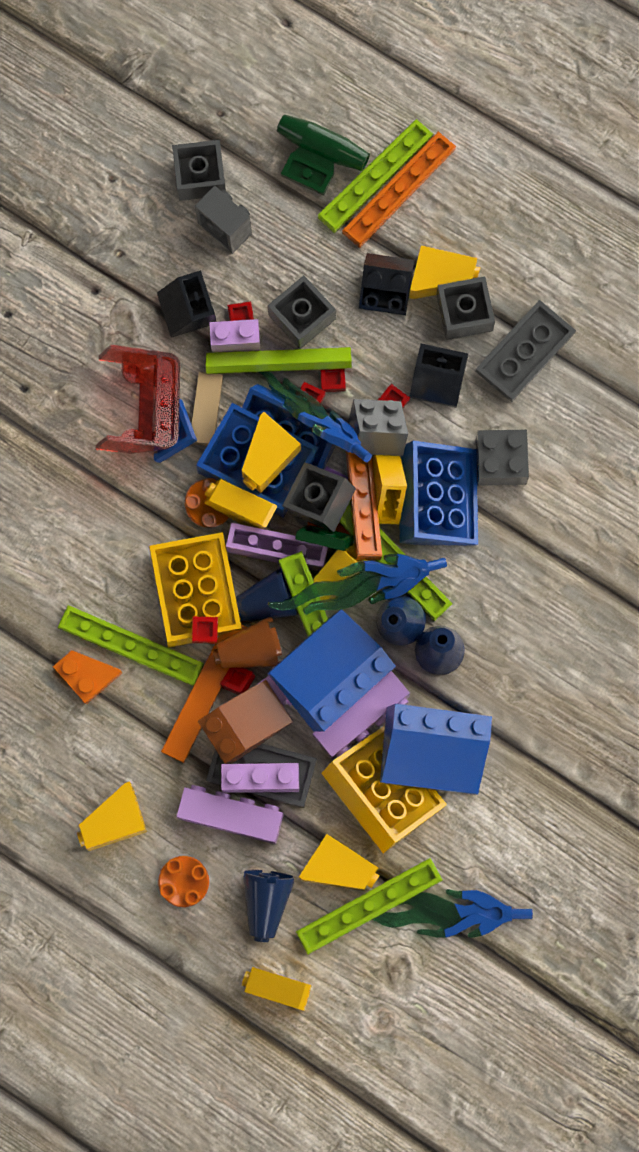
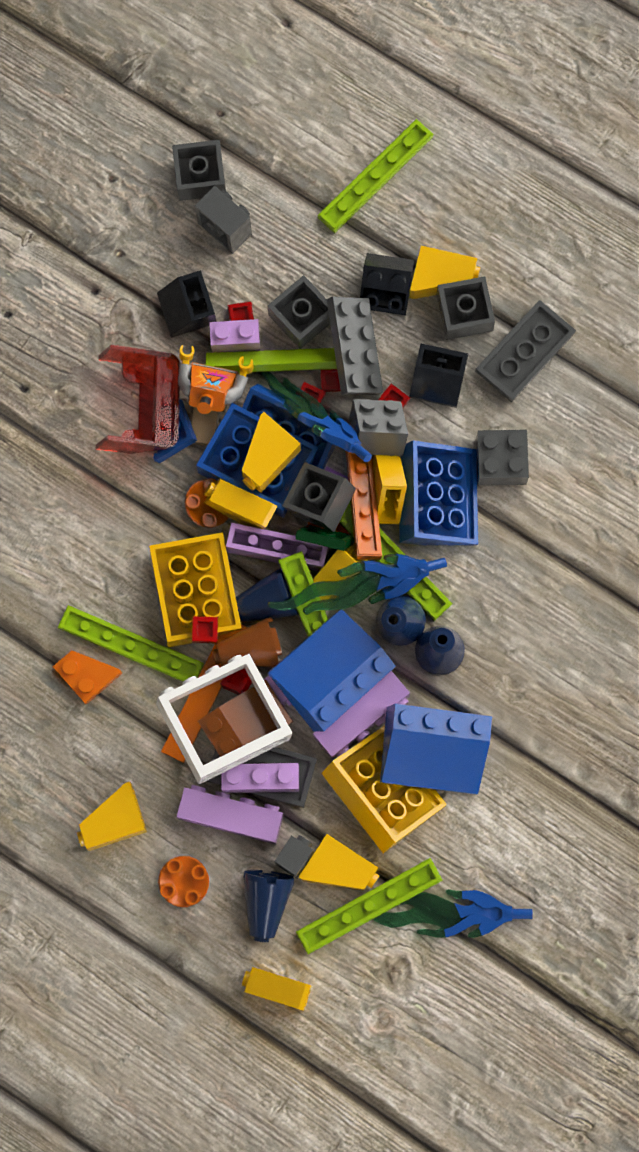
dark green plate [277,114,370,196] -> none
orange tile [342,131,456,248] -> none
none -> white window [156,654,292,784]
none -> torso [178,345,254,414]
none -> dark grey brick [274,835,314,879]
none -> dark grey plate [327,297,384,395]

